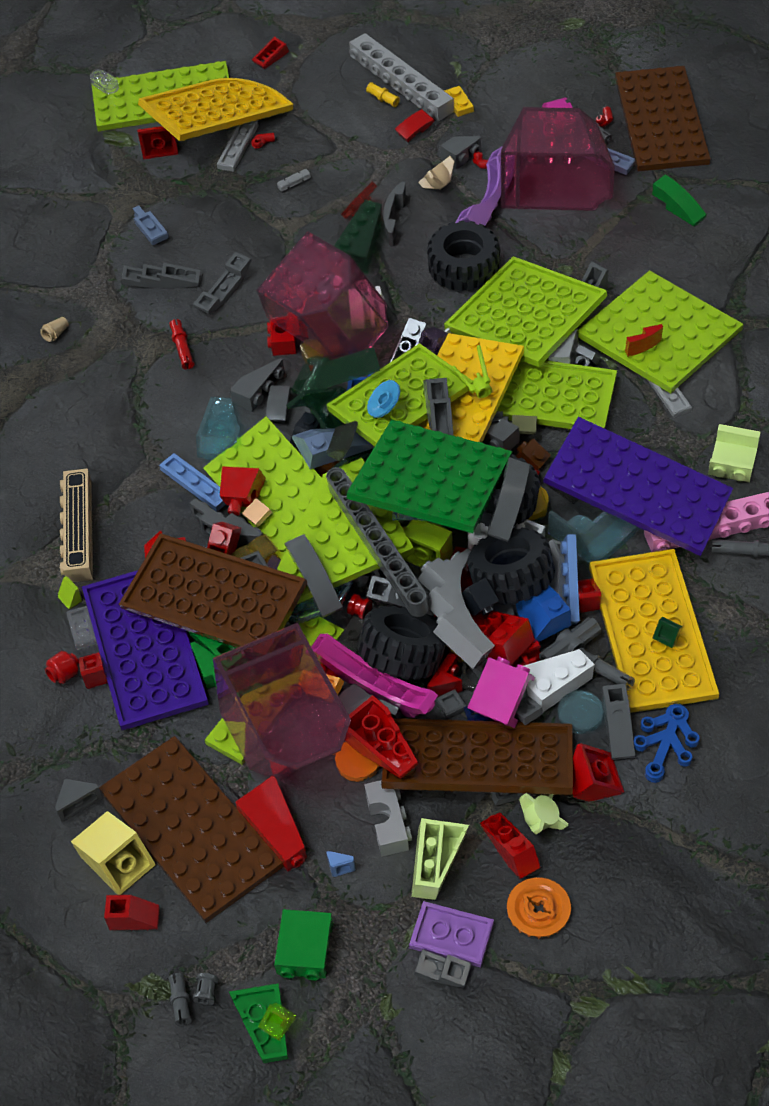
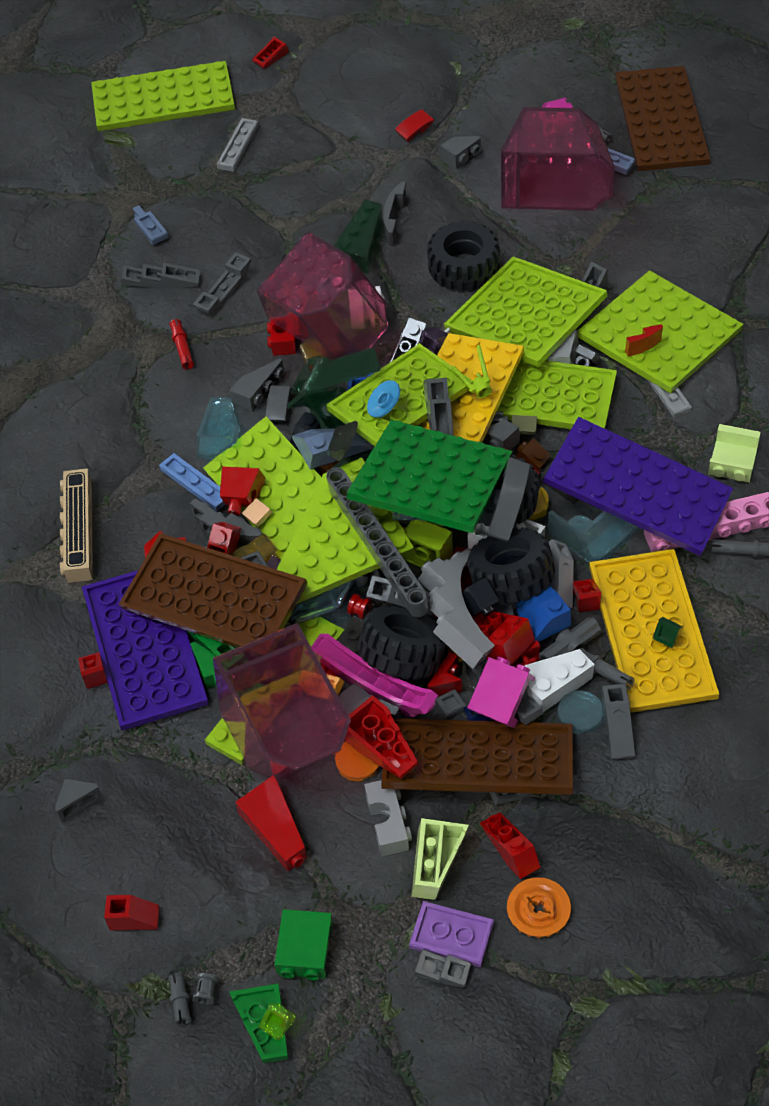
tan cone [40,317,69,342] -> none
red head [45,651,79,684] -> none
lime slope [58,576,82,609] -> none
clear plate [66,606,97,650] -> none
light yellow slope [71,811,156,895] -> none
clear plate [90,69,119,94] -> none
reddish brown plate [99,736,284,923] -> none
red slope [137,126,178,159] -> none
yellow plate [138,78,294,141] -> none
red arm [251,133,275,149] -> none
light grey axle [277,169,311,192] -> none
dark grey slope [285,534,343,618] -> none
medium blue slope [326,851,355,877] -> none
clear red plate [341,181,377,219] -> none
light grey brick [349,33,454,121] -> none
yellow pin [366,82,400,107] -> none
tan piece [419,156,455,189] -> none
yellow plate [444,86,474,117] -> none
medium lavender arch [455,145,519,225] -> none
red arm [472,152,488,169] -> none
yellowish green piece [519,793,568,834] -> none
medium blue plate [560,534,580,625] -> none
red slope [573,743,624,802] -> none
red arm [596,107,613,127] -> none
blue plant [633,704,700,783] -> none
green slope [652,174,707,226] -> none

